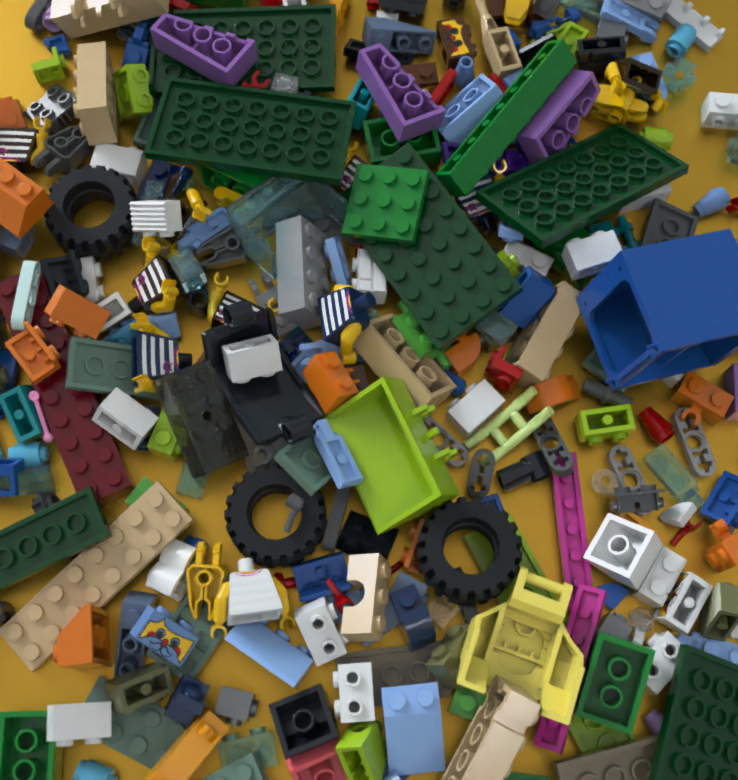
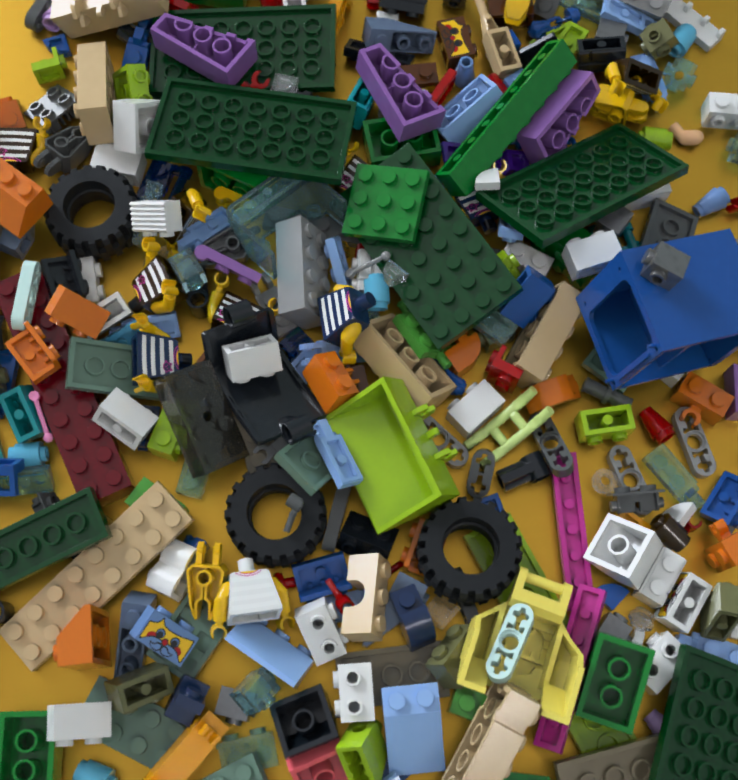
none -> white slope [113,98,161,154]
none -> medium lavender plate [194,244,262,286]
none -> clear light blue brick [229,667,281,716]
none -> light grey hinge [345,251,391,279]
none -> medium azure brick [364,273,390,312]
none -> clear tile [383,259,409,287]
none -> white tile [475,168,500,191]
none -> light aqua beam [486,603,534,684]
none -> flat silver brick [593,207,634,239]
none -> olive brick [639,18,679,60]
none -> flat silver brick [640,241,691,291]
none -> dark brown brick [650,513,690,552]
none -> light nougat arm [668,122,704,146]

